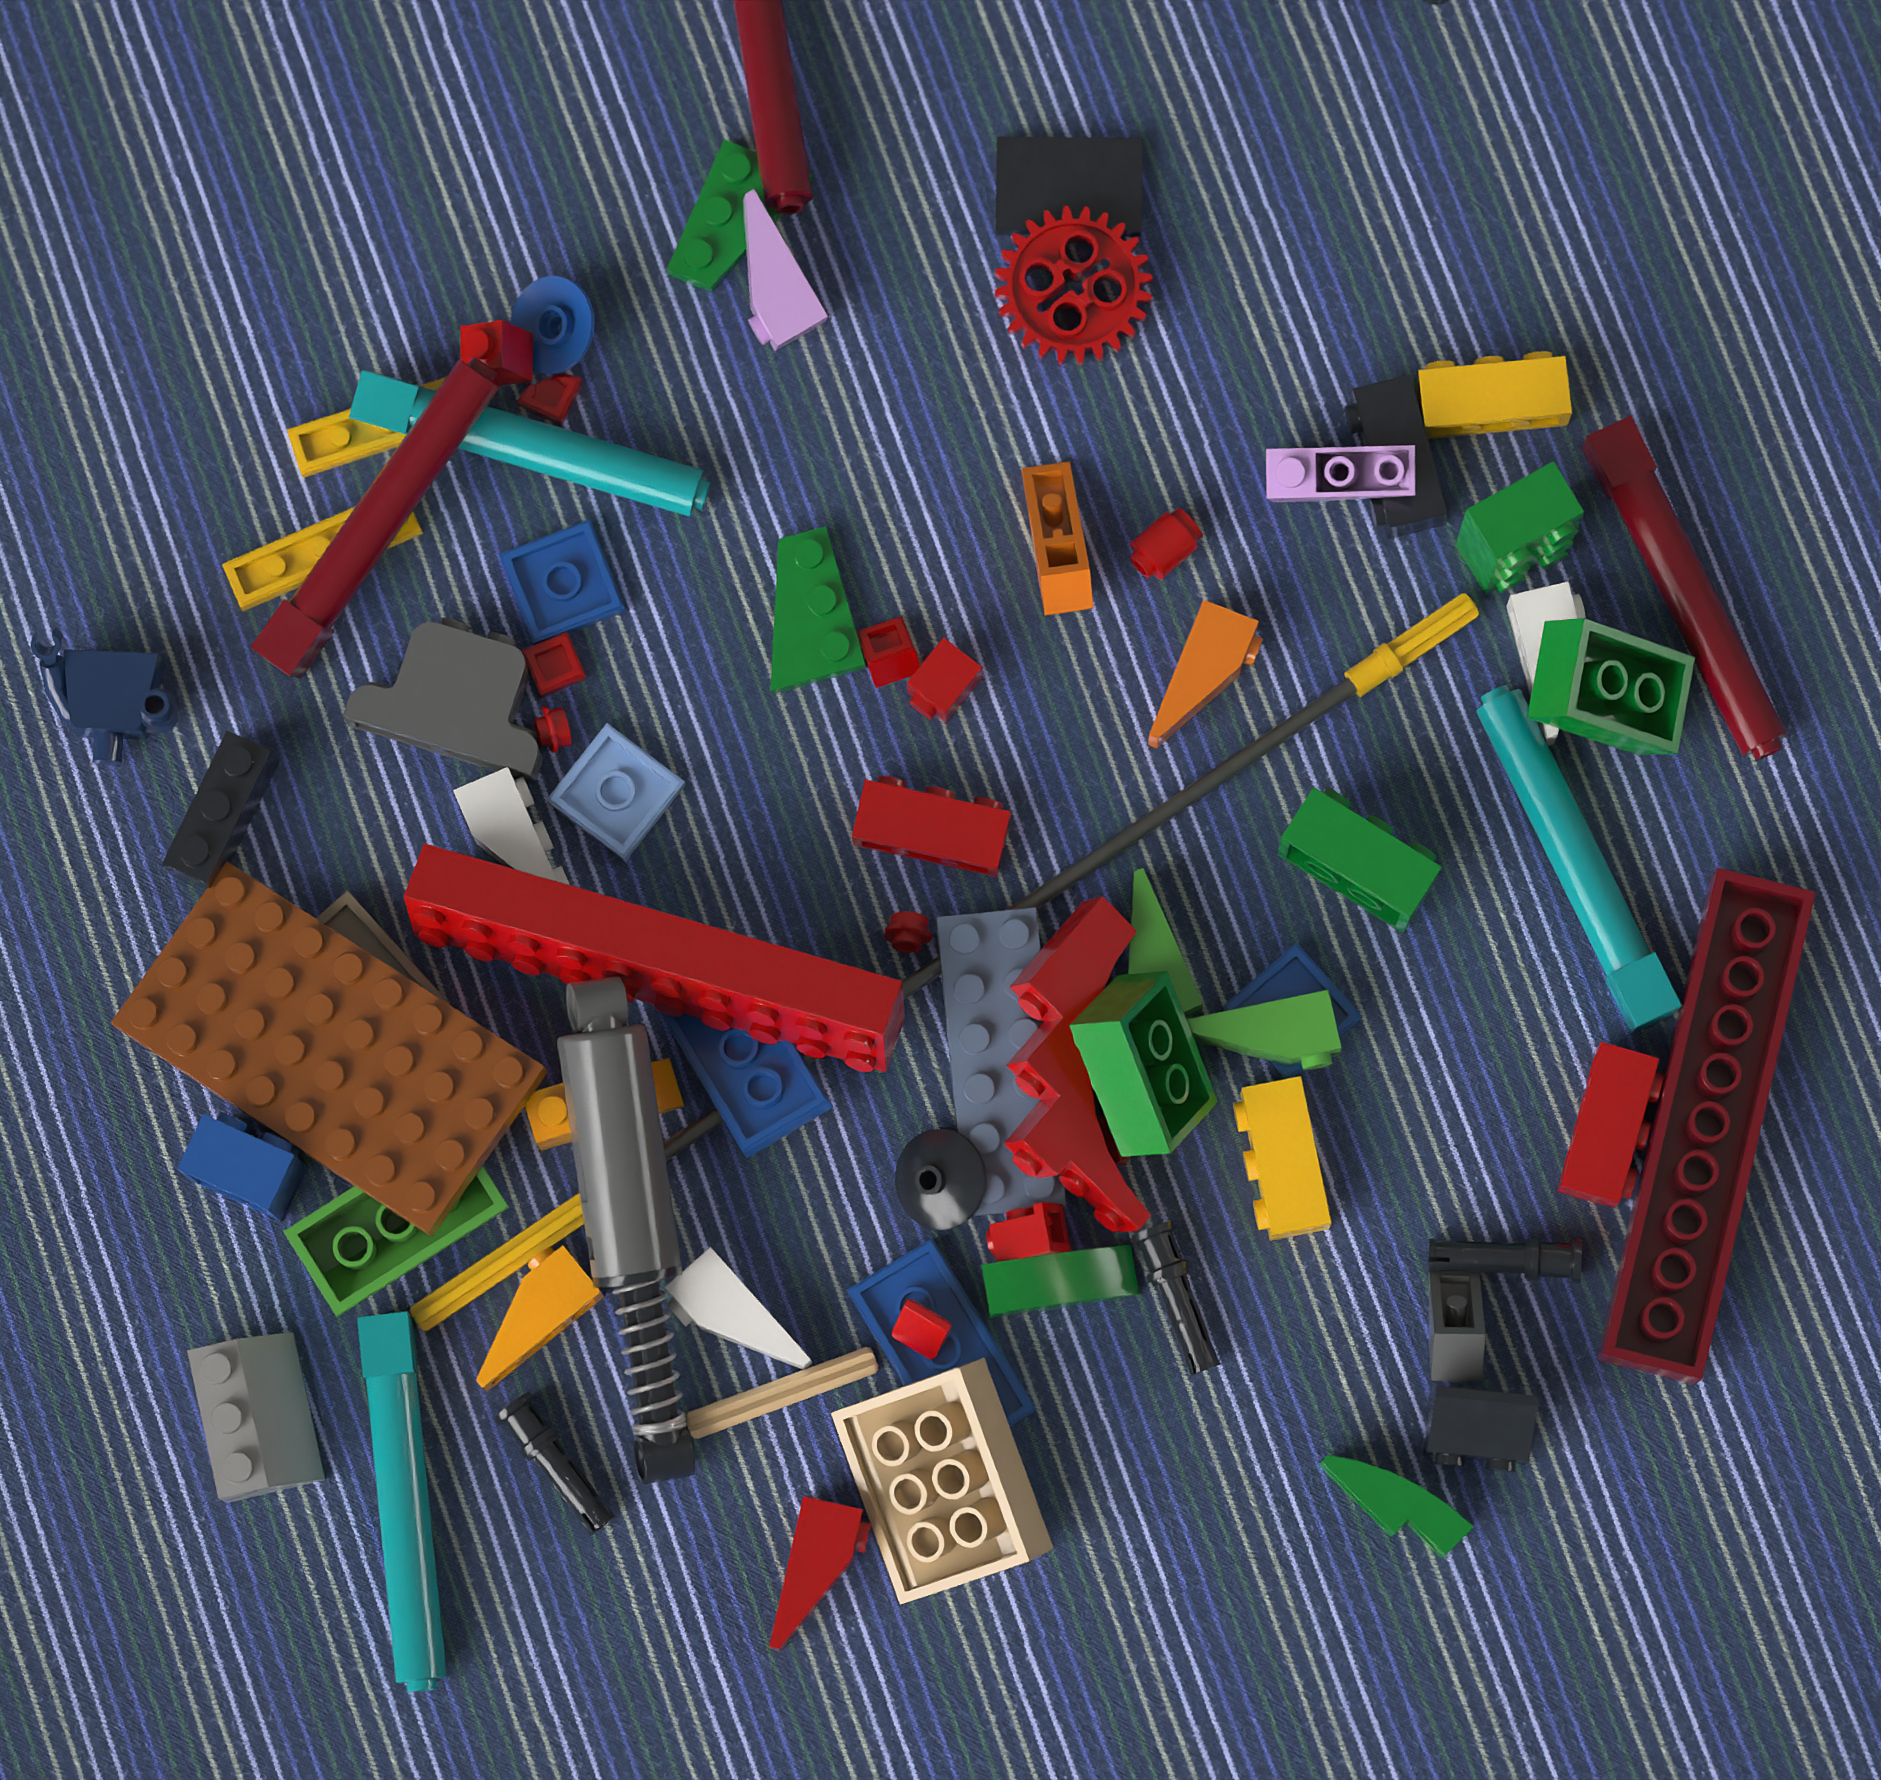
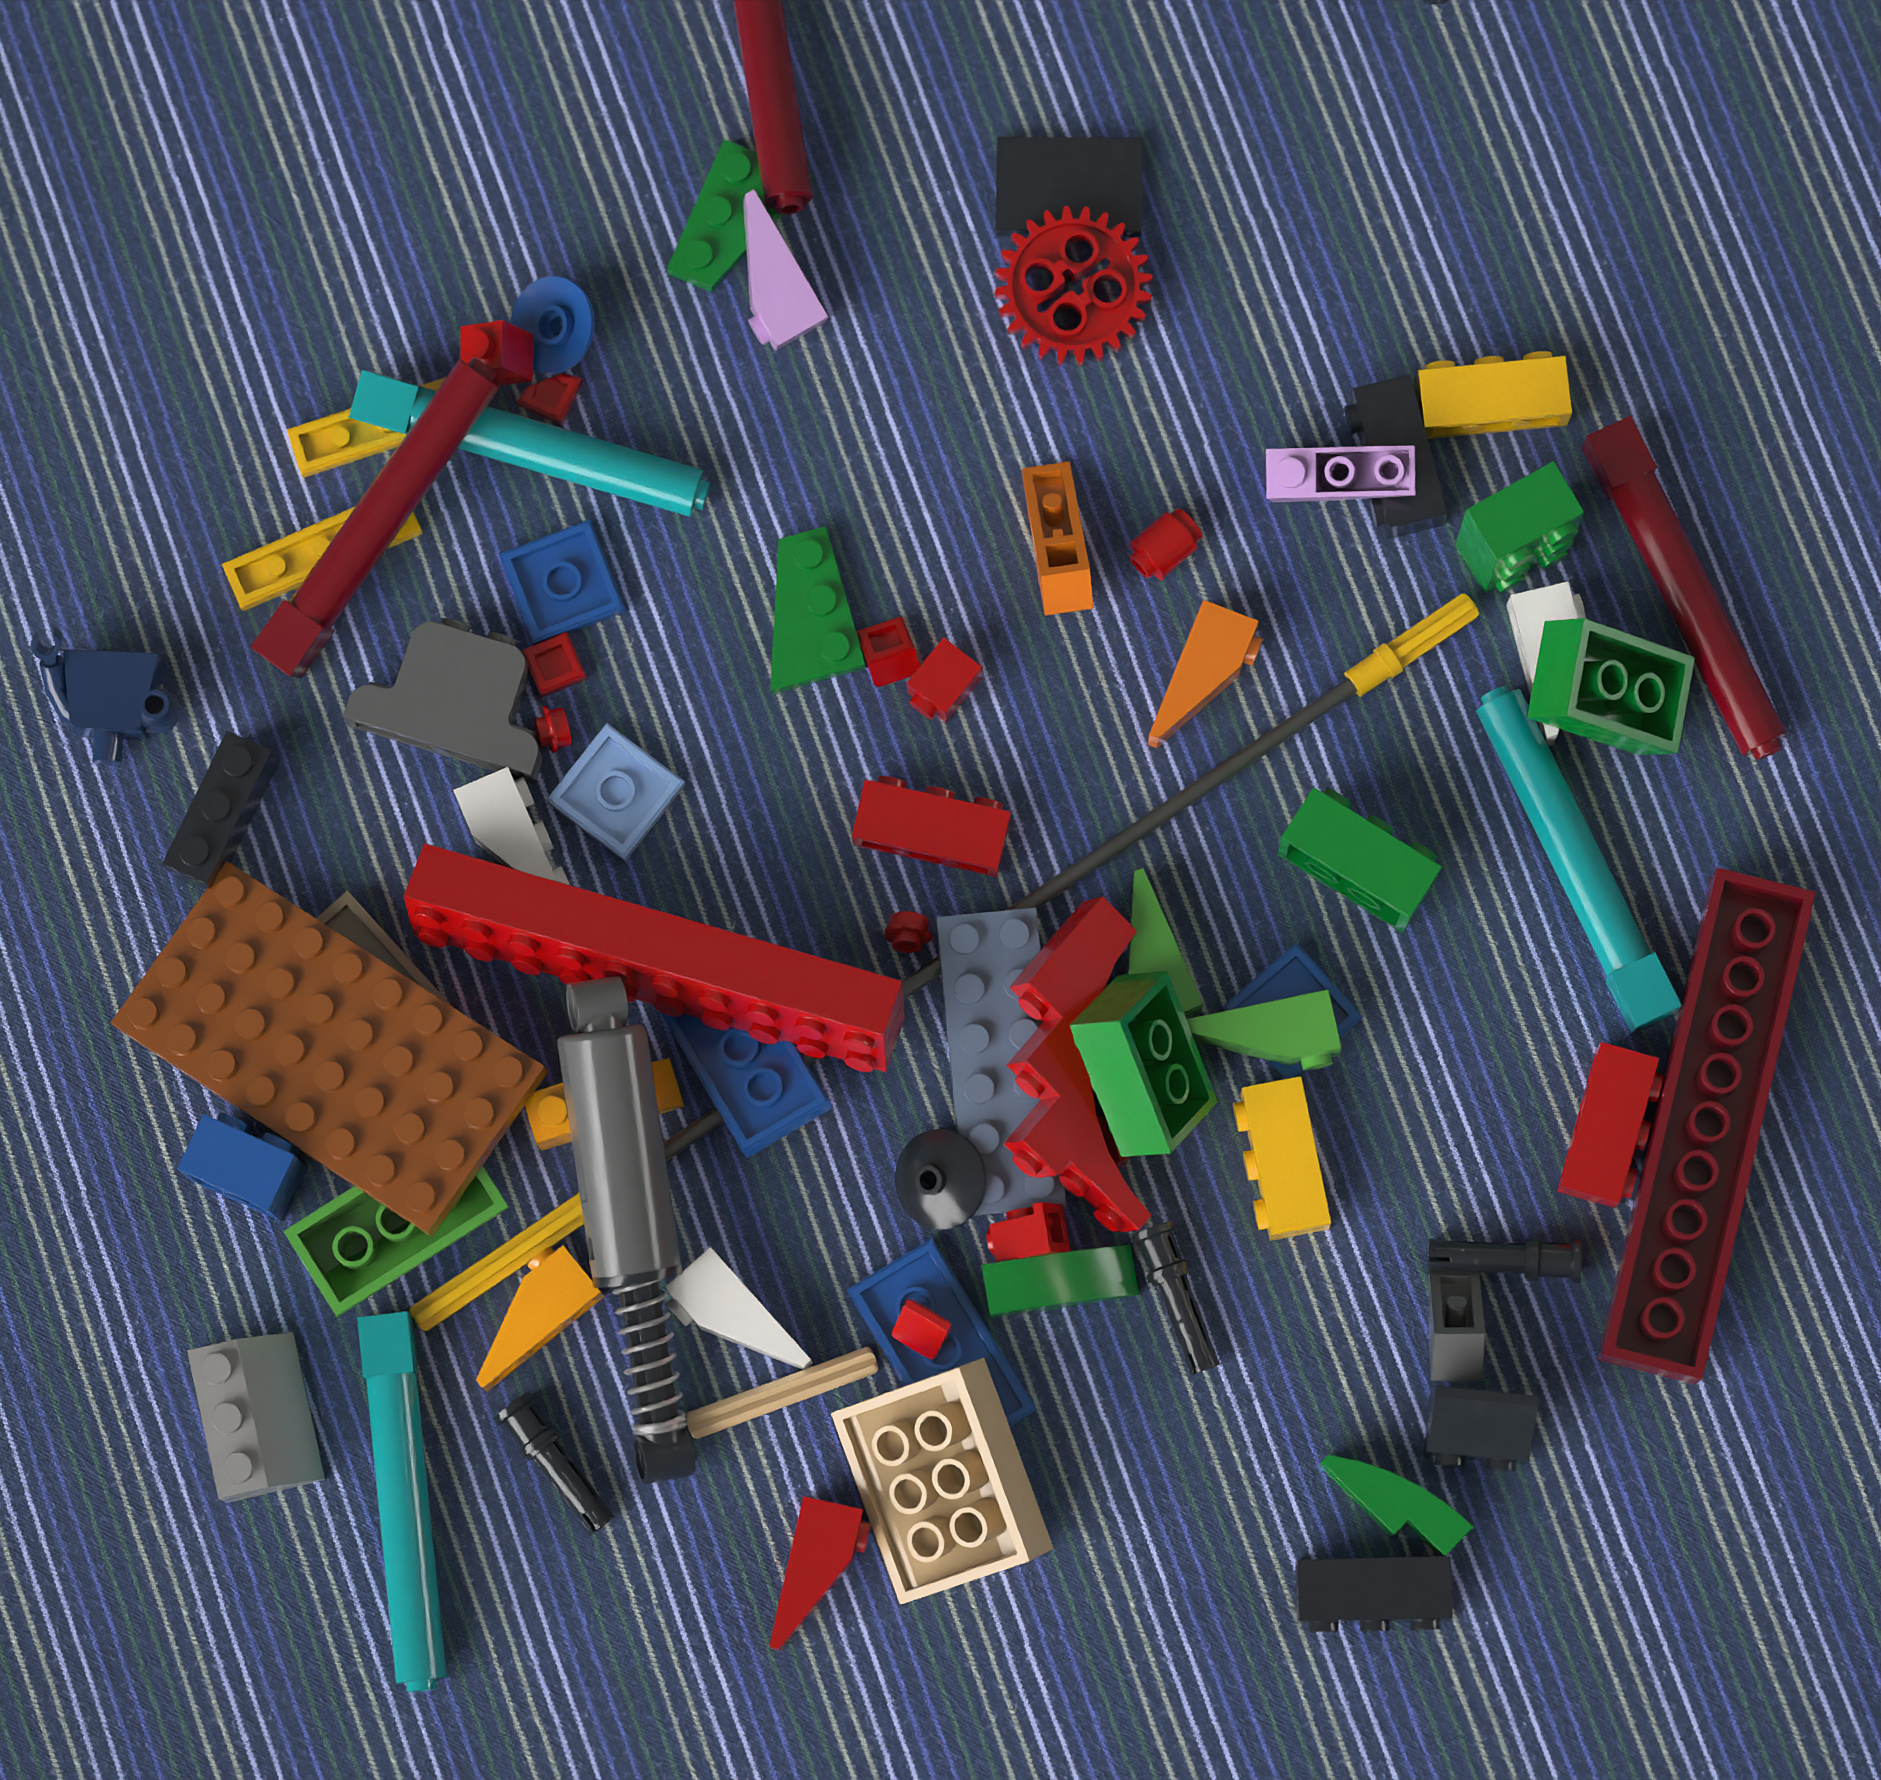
none -> black brick [1295,1556,1453,1633]

